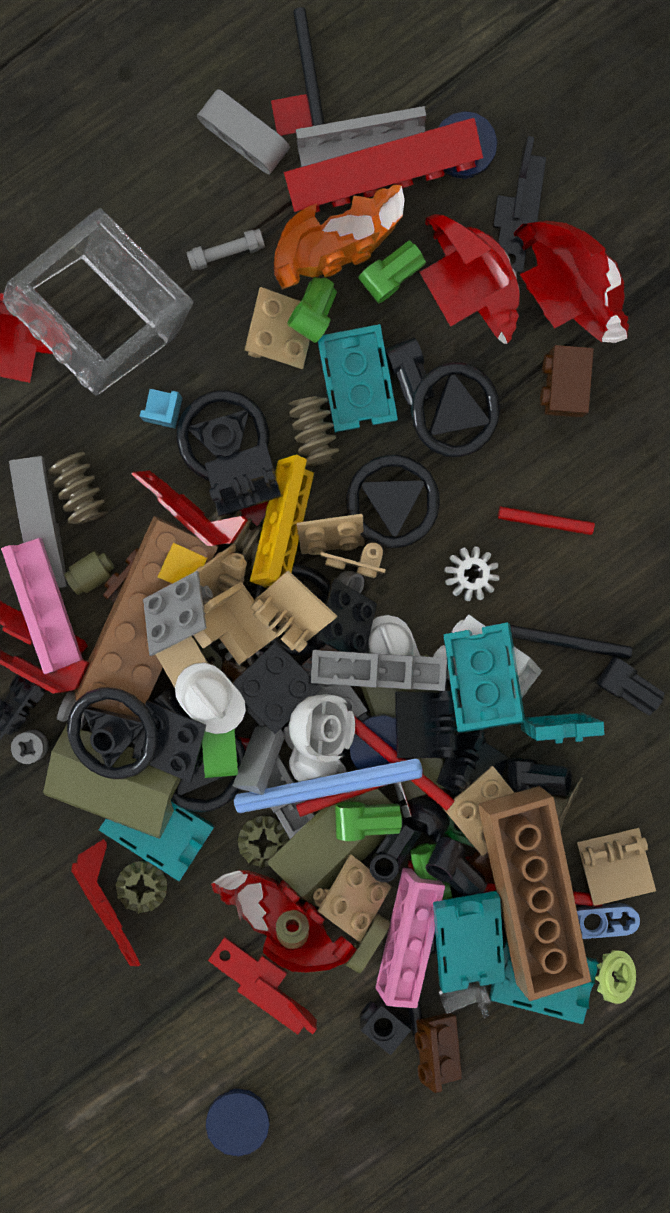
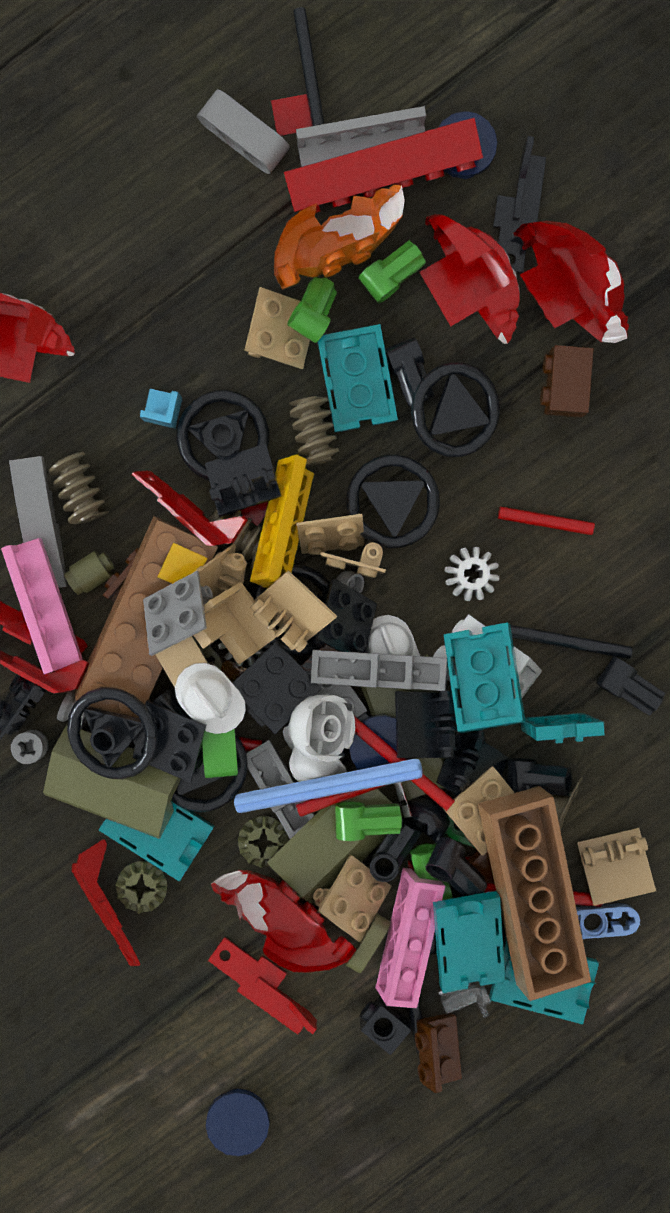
clear windscreen [2,208,194,396] -> none
light grey bar [186,229,265,271] -> none
light grey slope [233,726,285,795] -> none
olive brick [276,910,309,949] -> none
yellowish green gear [595,950,636,1004] -> none

